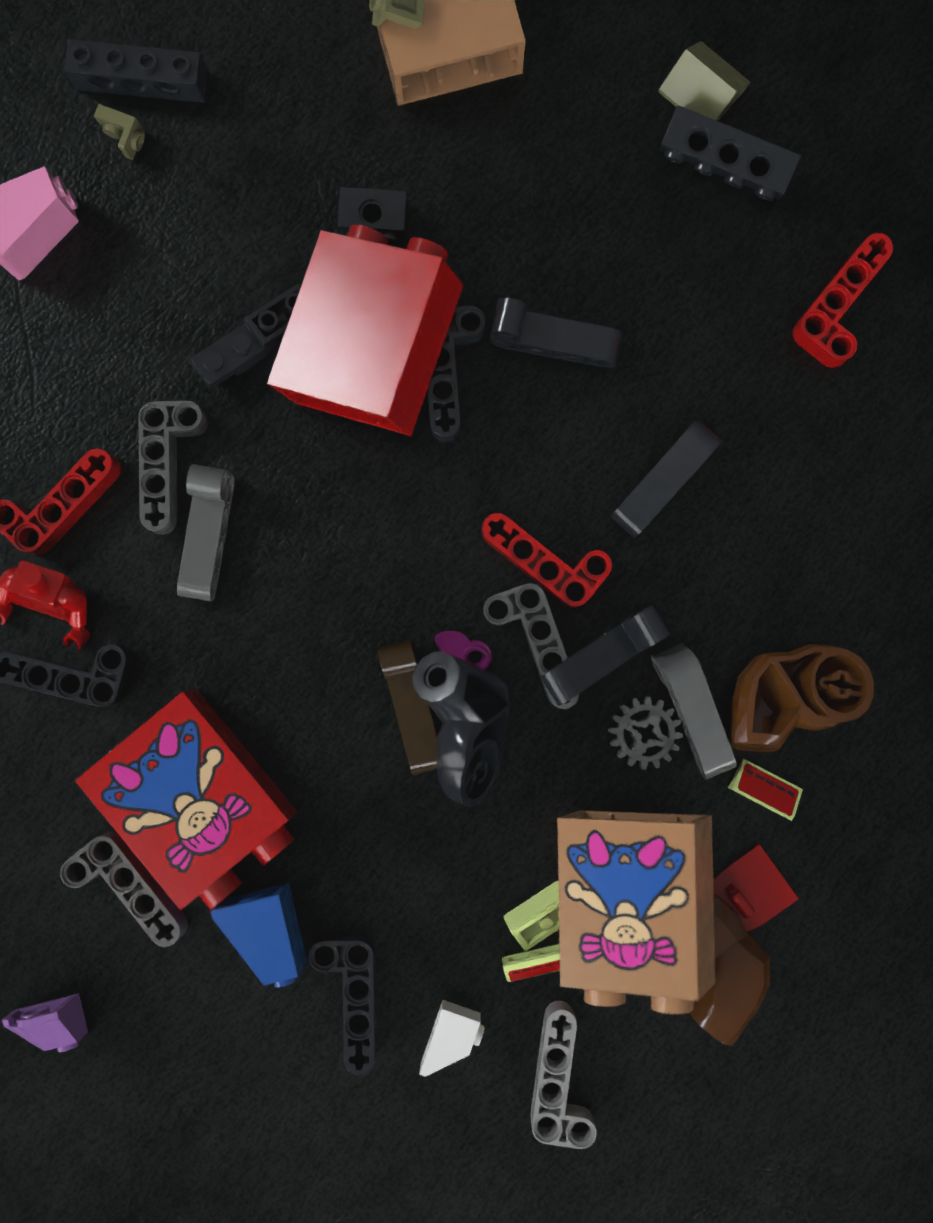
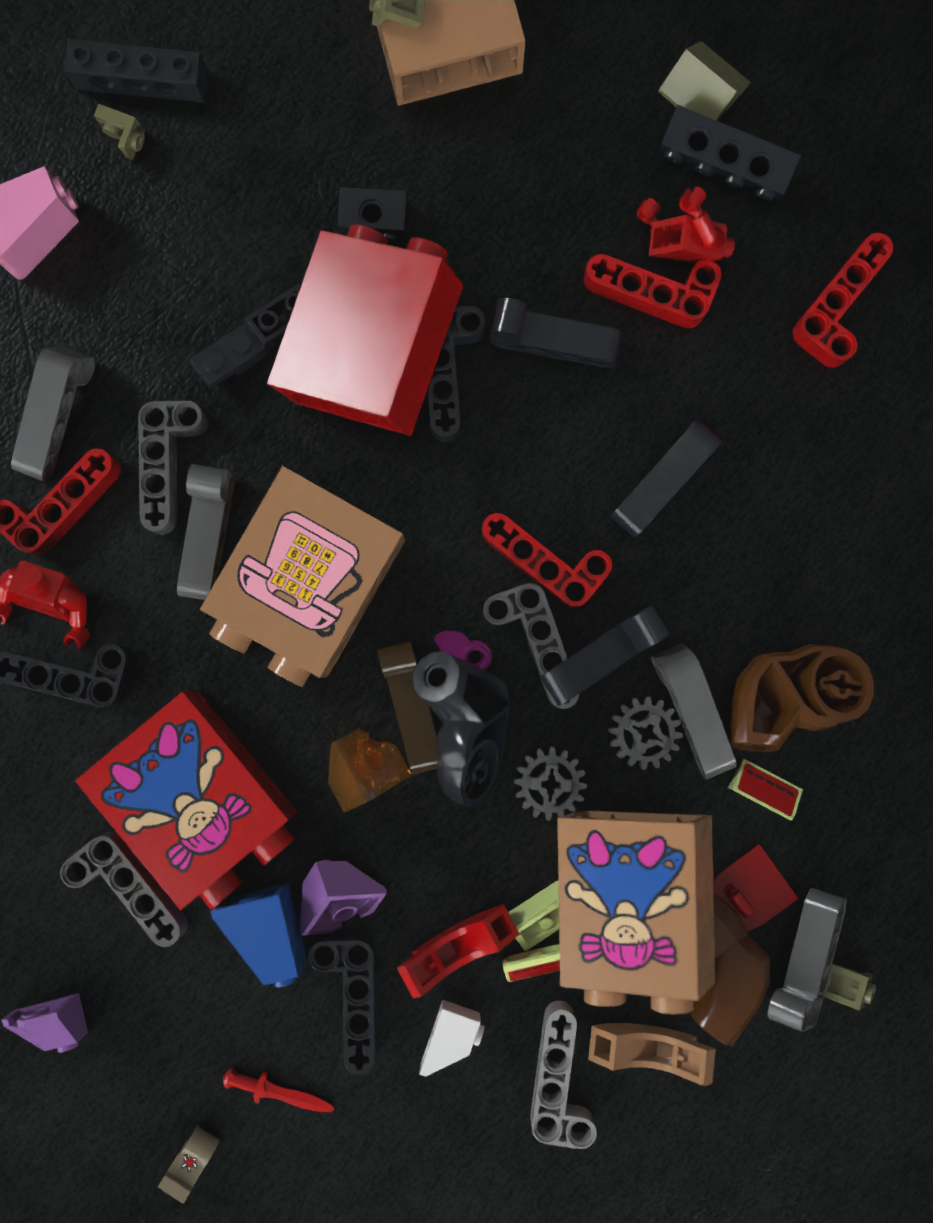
none -> dark grey beam [11,346,95,482]
none -> dark tan leg [158,1126,220,1204]
none -> medium nougat brick [200,466,406,687]
none -> red sword [223,1068,334,1112]
none -> medium lavender slope [300,860,387,936]
none -> clear orange slope [328,729,412,813]
none -> red arch [397,904,520,999]
none -> dark grey gear [514,746,587,821]
none -> red beam [583,254,721,328]
none -> medium nougat arch [588,1023,716,1086]
none -> red torso [637,187,735,263]
none -> dark grey beam [768,888,847,1032]
none -> olive bracket [824,962,876,1011]

